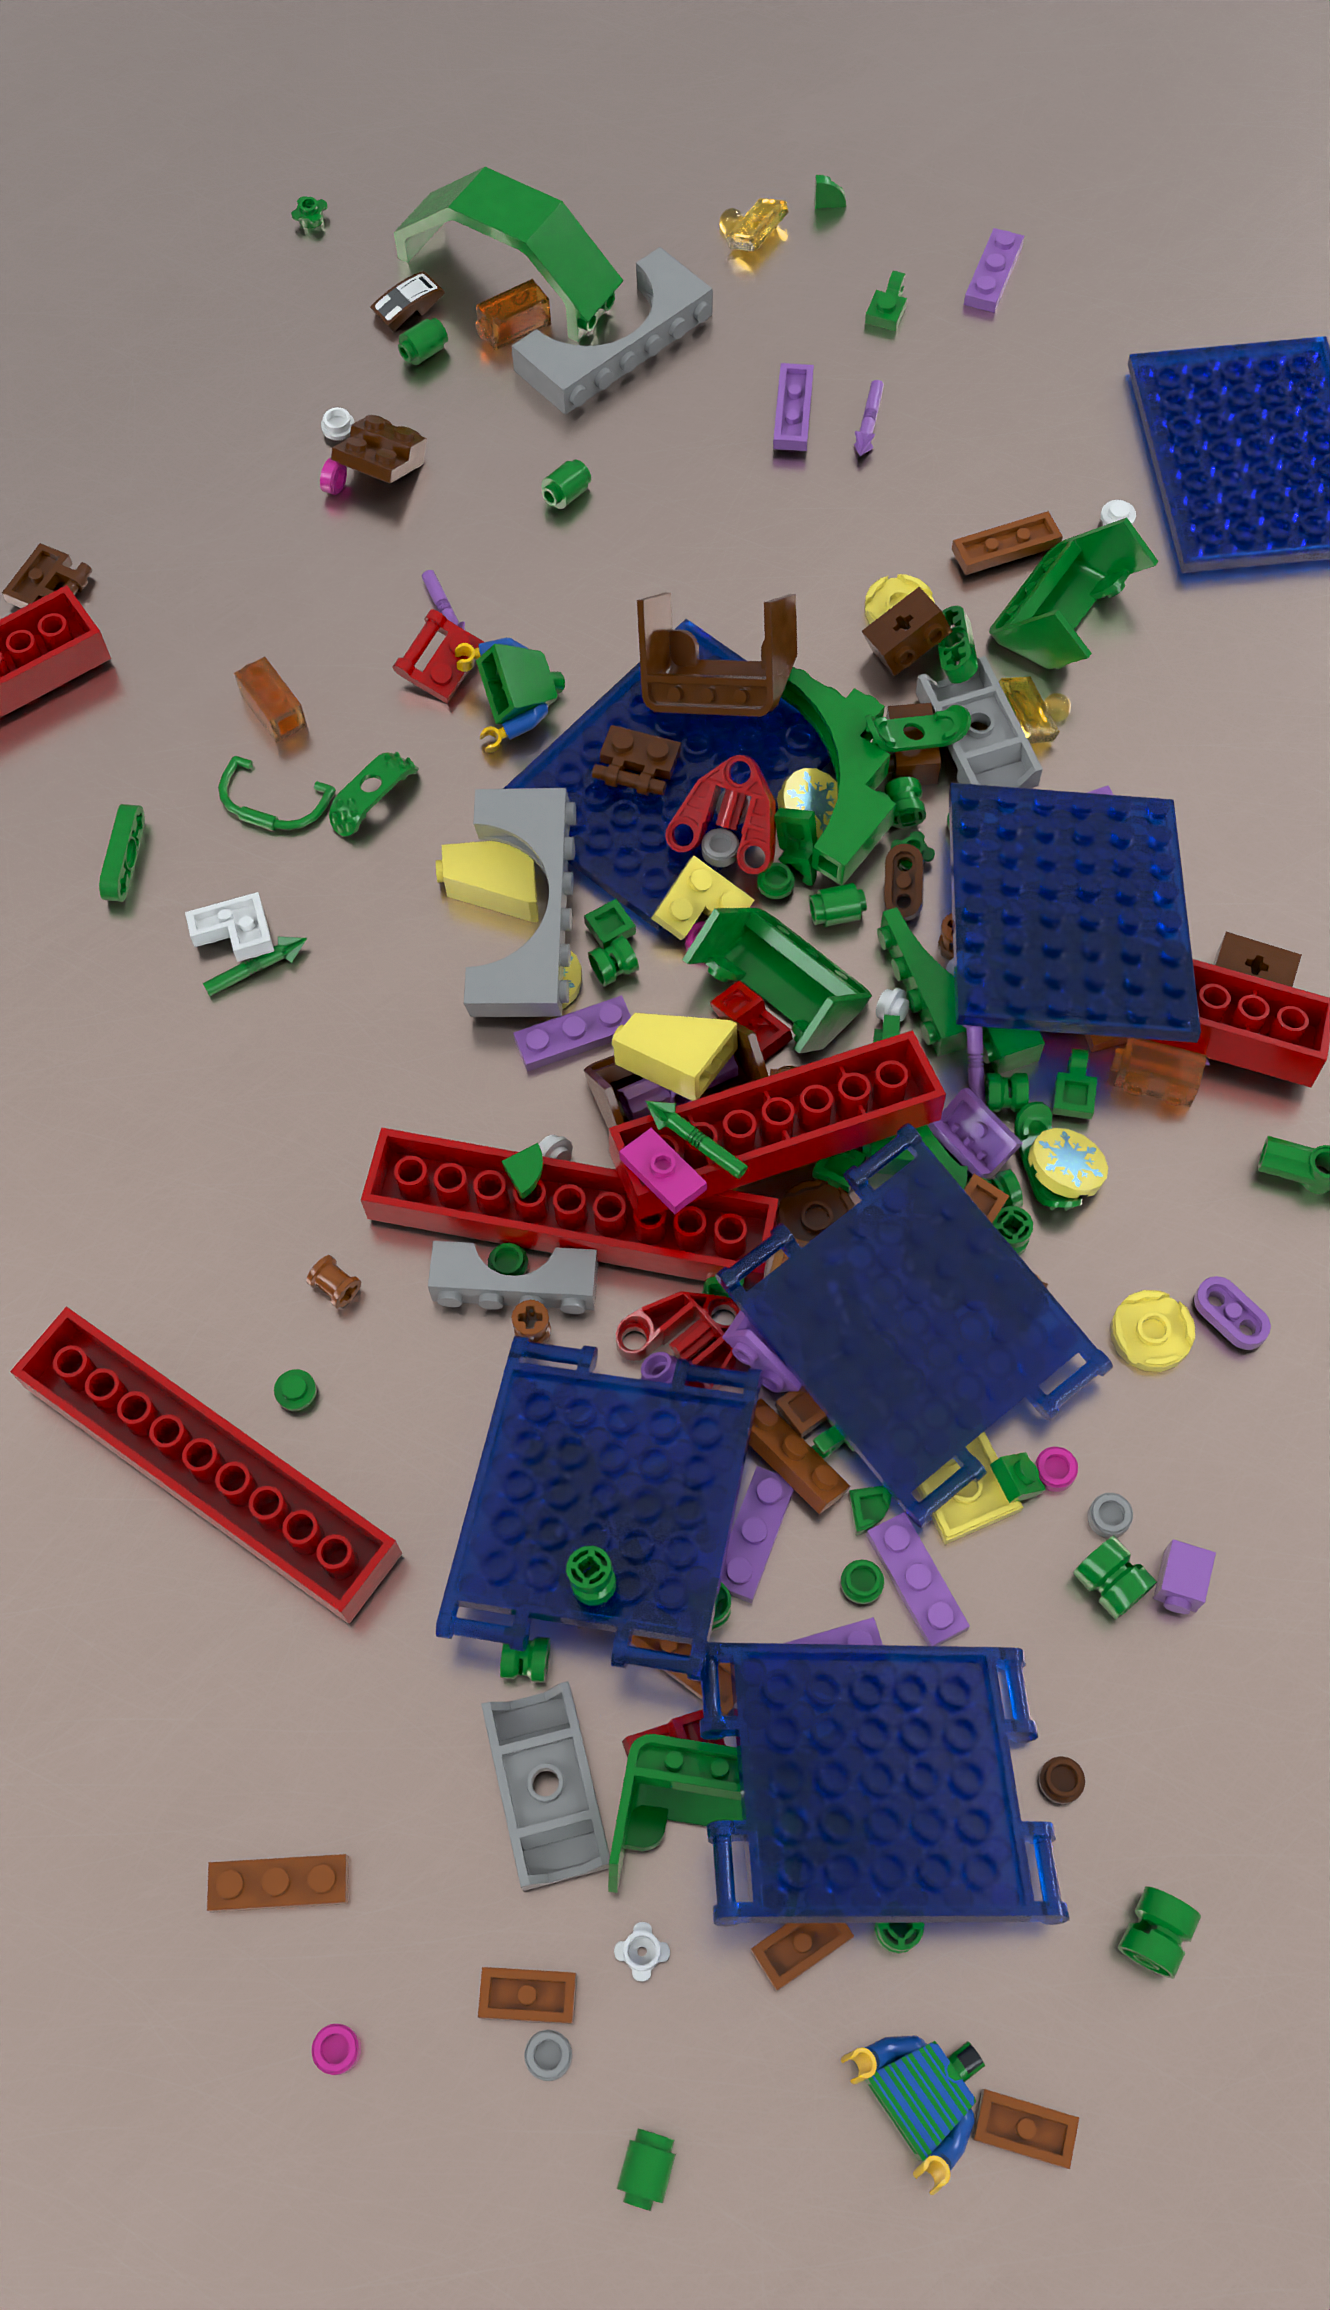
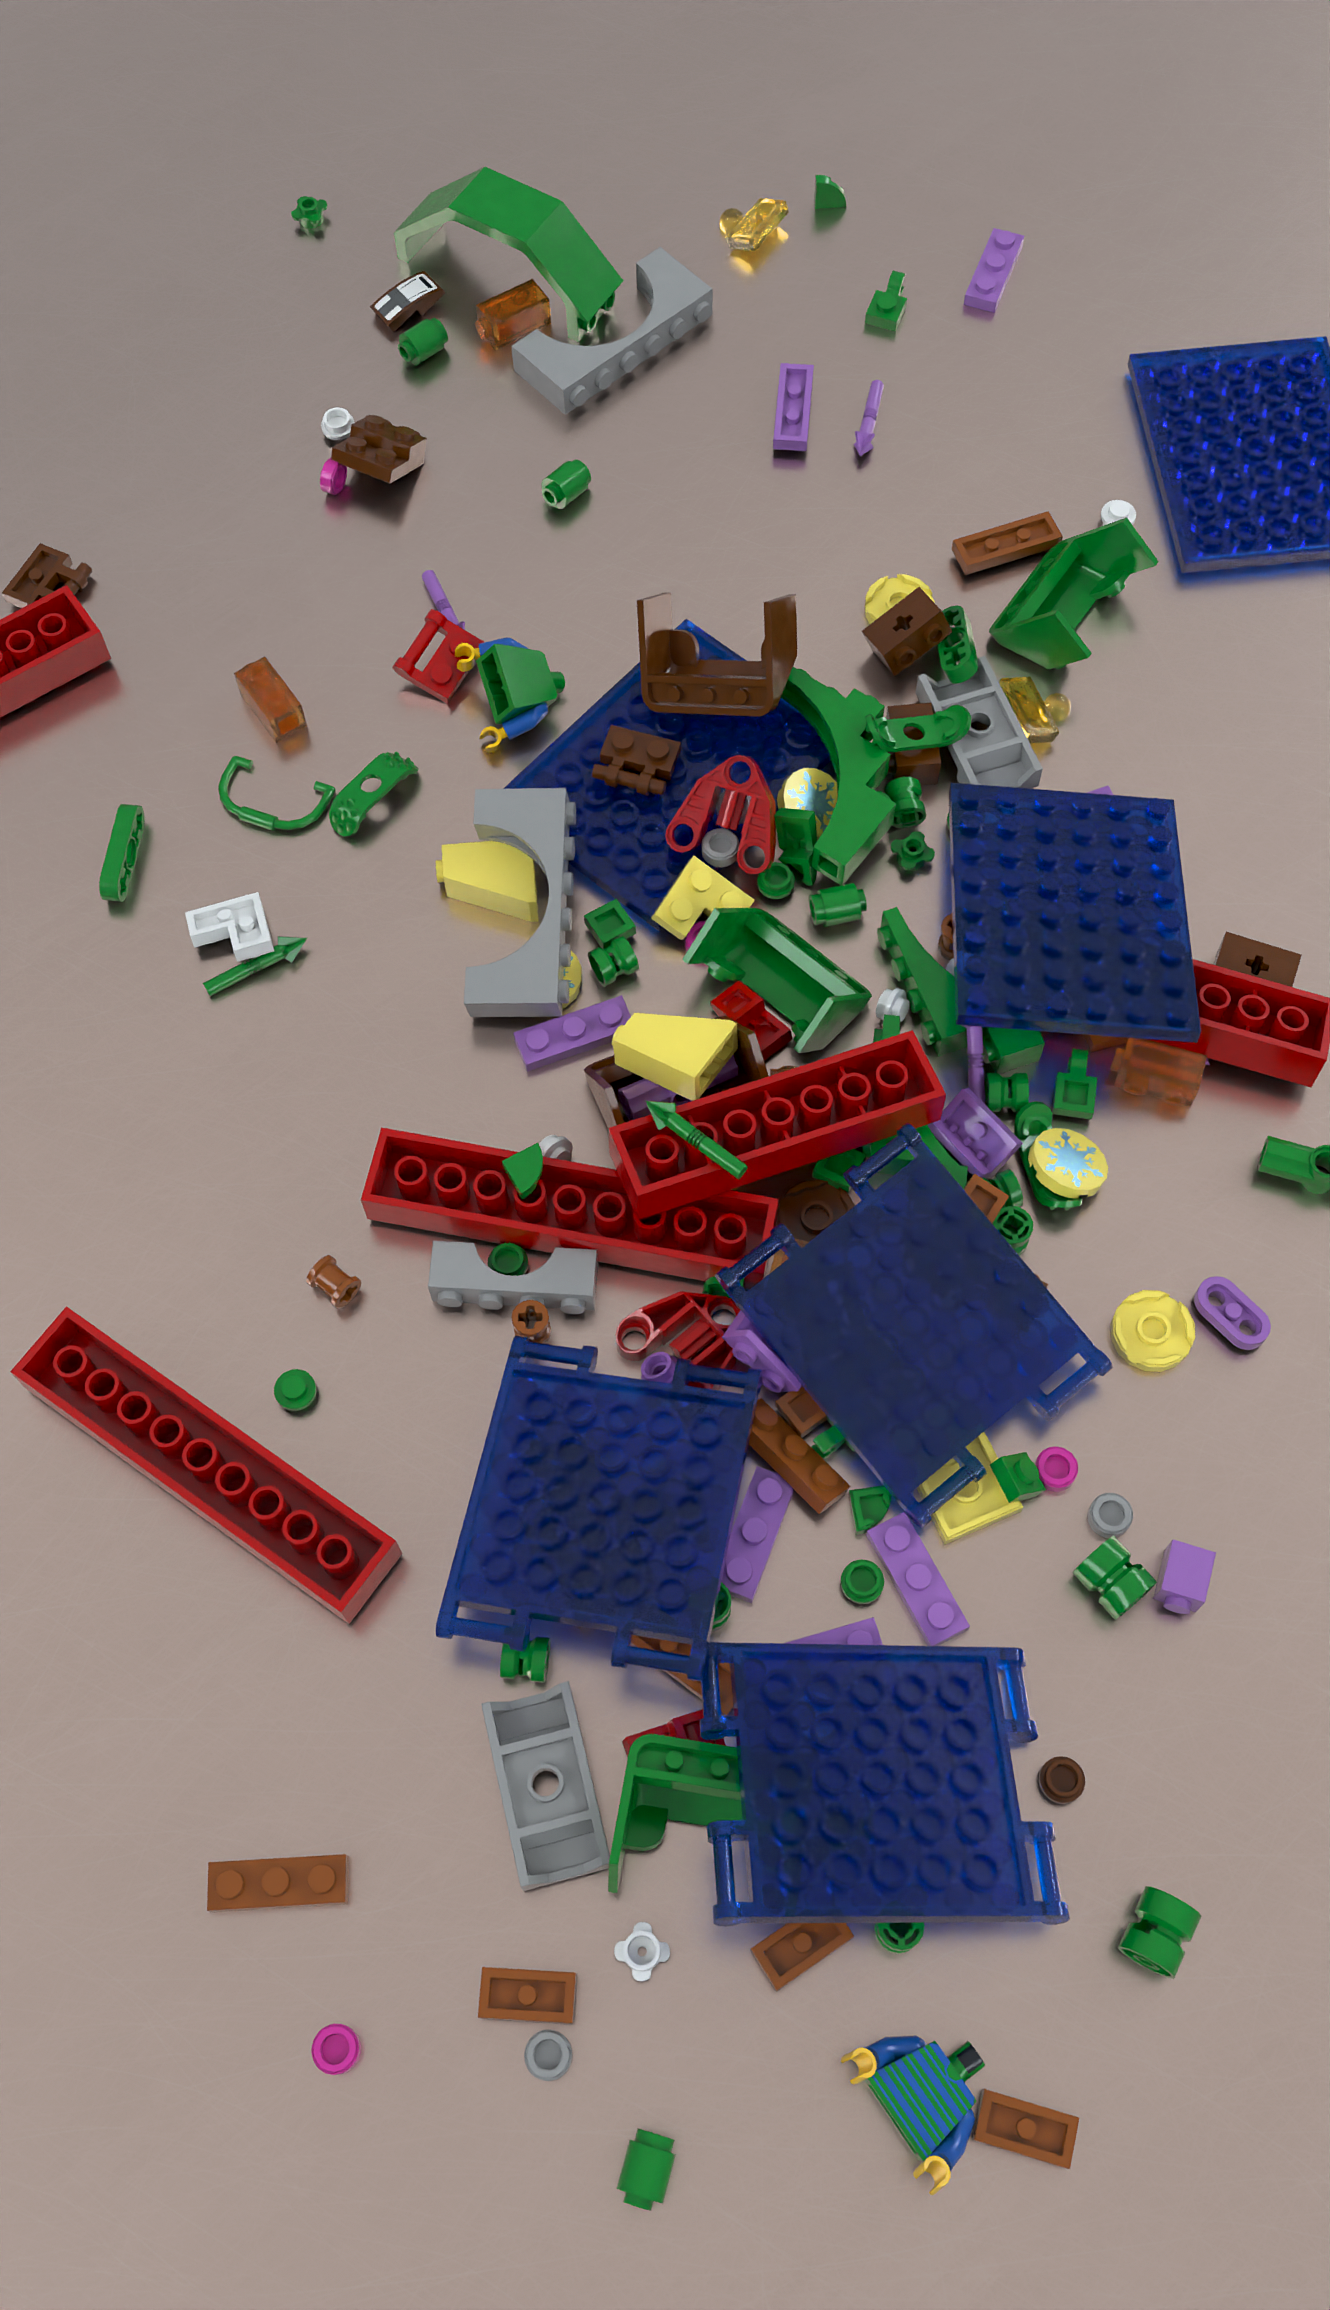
green wheel [566,1546,616,1606] -> none
dark pink plate [619,1128,707,1214] -> none
reddish brown plate [884,844,924,921] -> none

